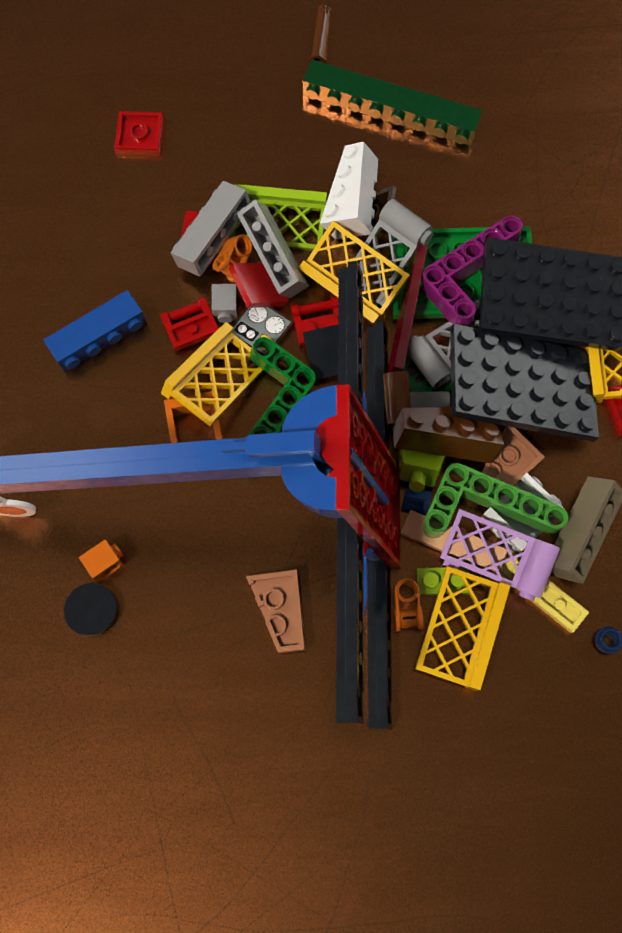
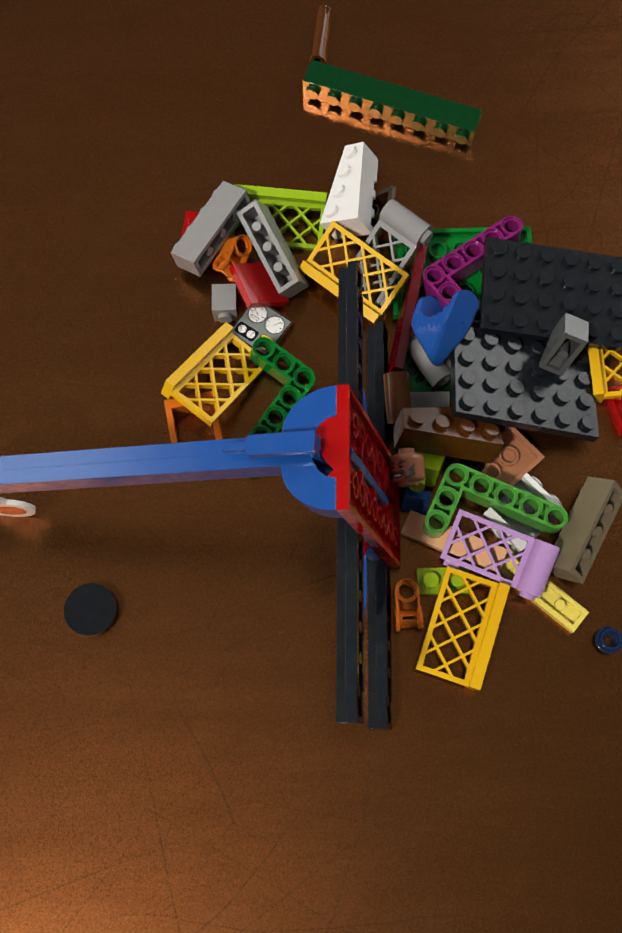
blue brick [43,290,146,372] -> none
orange brick [78,539,124,583] -> none
red tile [114,111,164,156] -> none
red plate [159,297,219,352] -> none
nougat wing [246,570,306,653] -> none
red plate [290,296,339,347] -> none
black tile [302,324,339,380] -> none
none -> nougat head [390,448,425,487]
none -> blue animal [411,290,479,366]
none -> dark grey slope [539,313,589,376]

